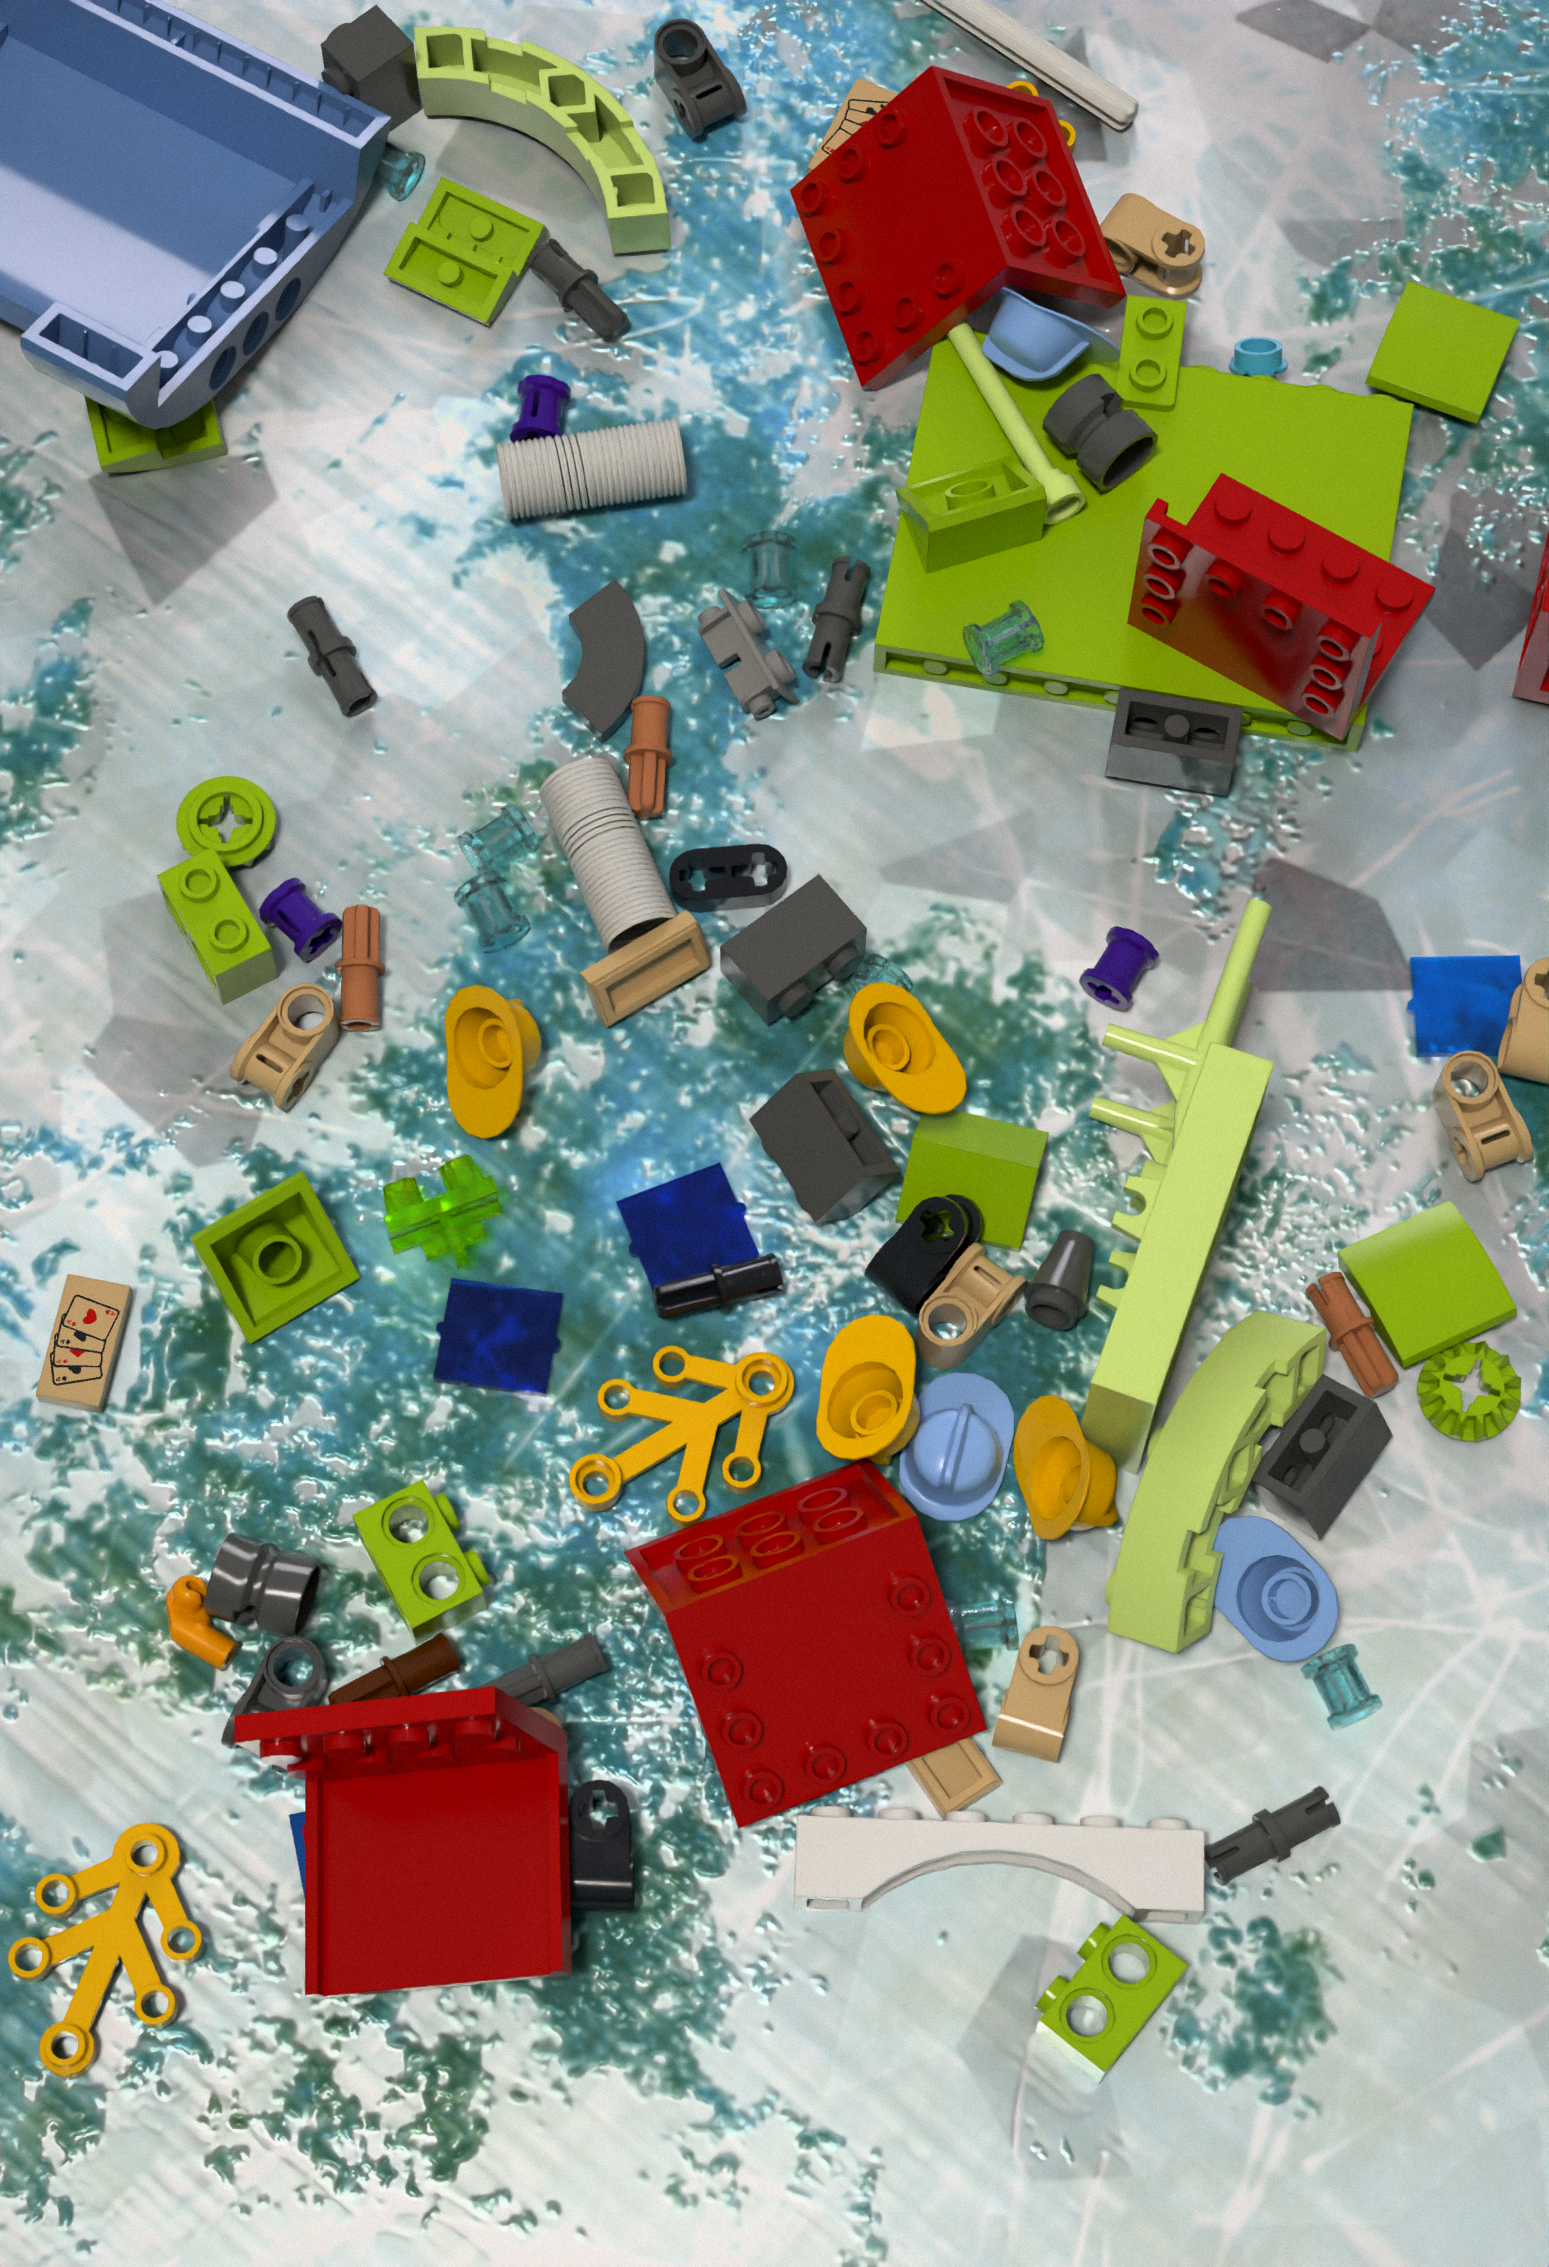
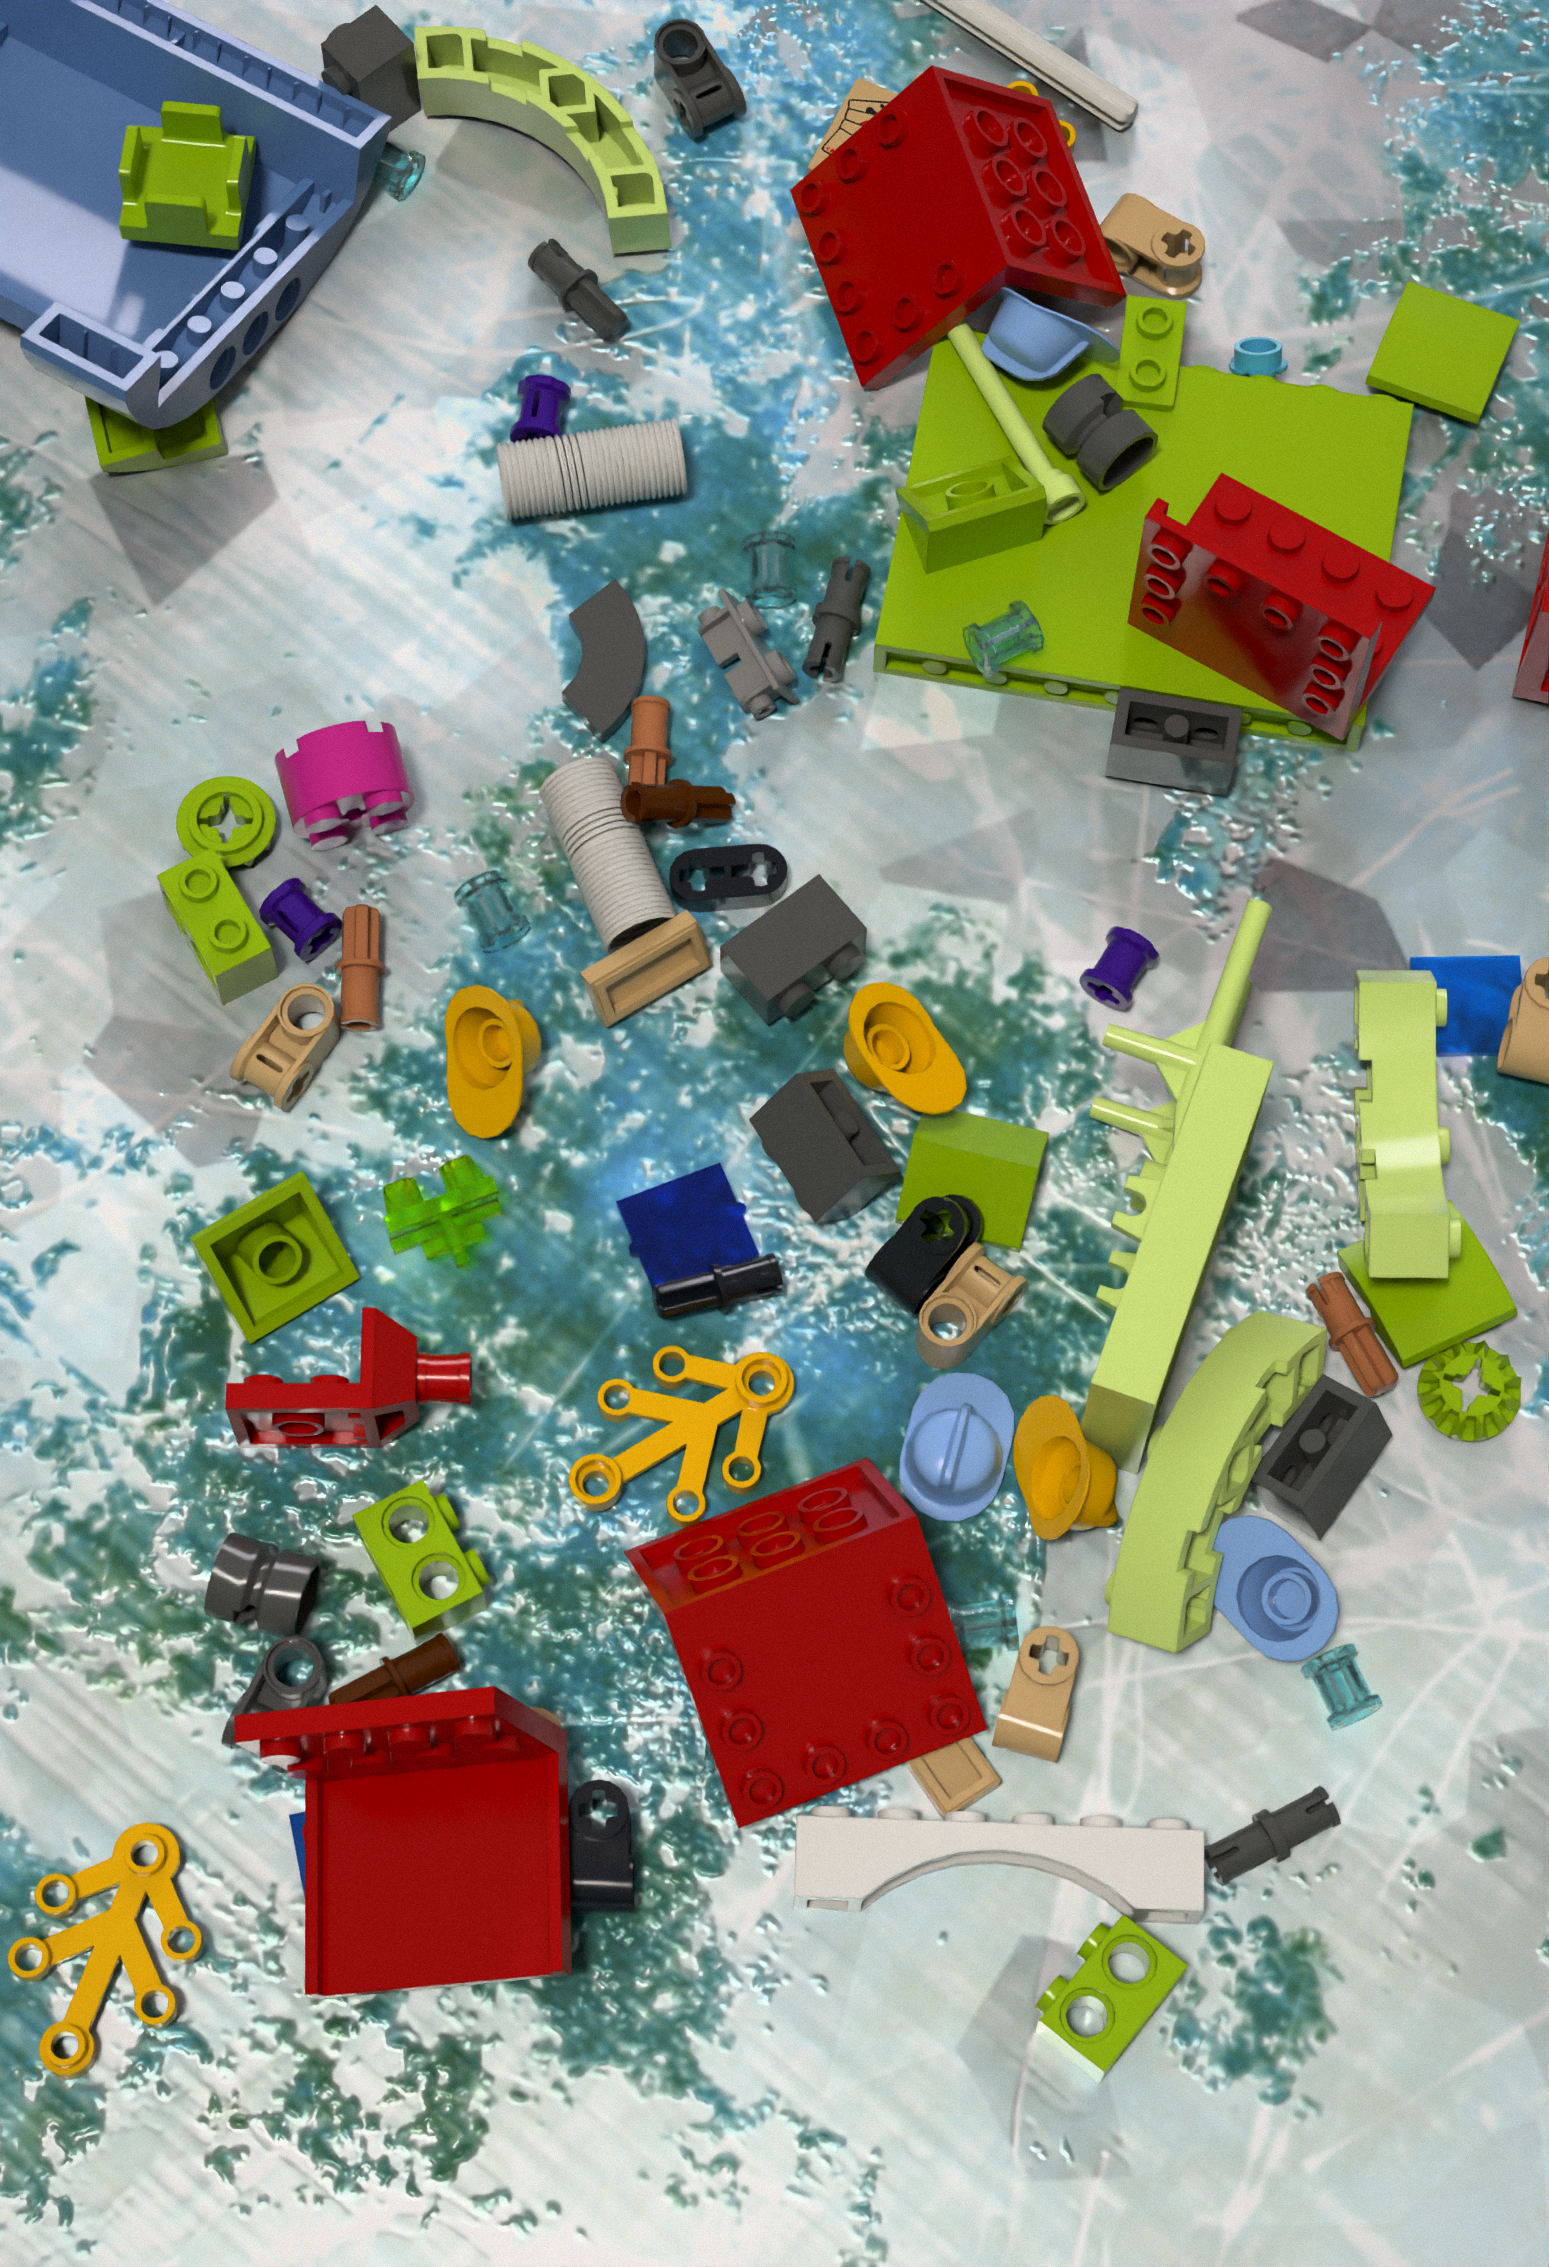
tan tile [36,1274,133,1414] -> none
light orange arm [165,1575,239,1672] -> none
dark grey pin [287,596,378,717] -> none
lime slope [383,177,549,326] -> none
clear blue piece [433,1278,563,1398] -> none
clear light blue bush [457,803,540,883] -> none
dark grey axle [477,1633,608,1707] -> none
yellow piece [816,1314,920,1465] -> none
clear light blue bush [849,953,913,993] -> none
dark grey cone [1024,1230,1095,1330] -> none
tan piece [1432,1050,1533,1182] -> none
none -> lime panel [118,101,256,250]
none -> red plate [225,1307,472,1448]
none -> dark pink brick [274,721,415,850]
none -> reddish brown axle [620,779,736,829]
none -> yellowish green brick [1354,970,1461,1278]

